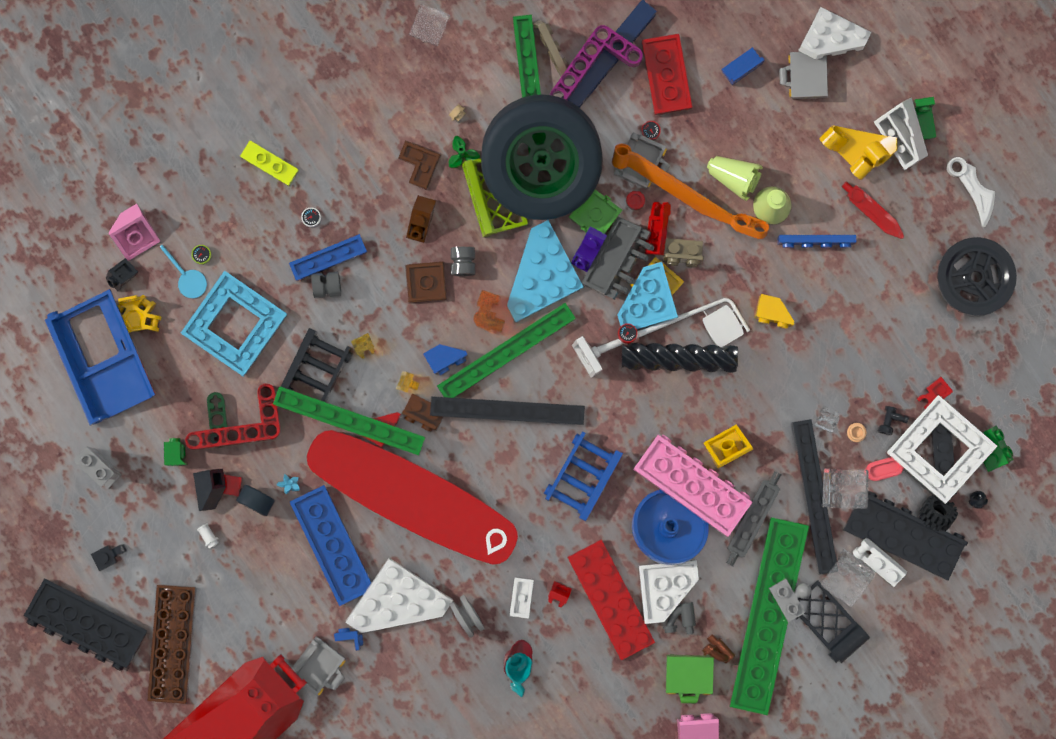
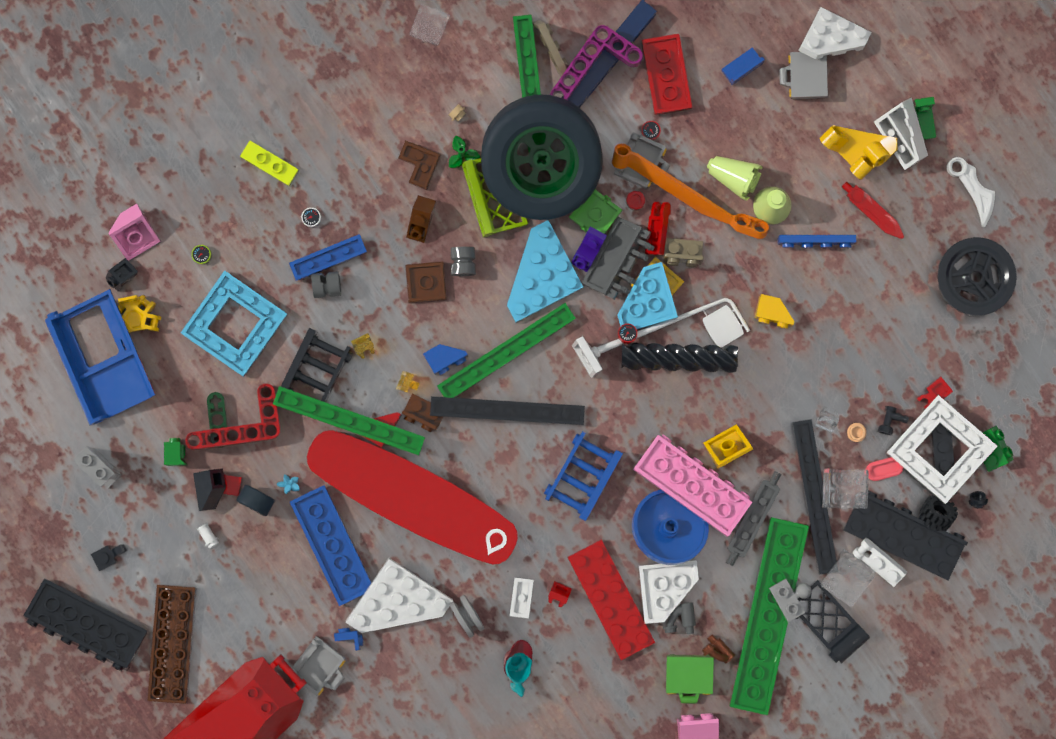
medium azure piece [160,245,207,298] -> none
clear orange hips [474,290,505,333] -> none

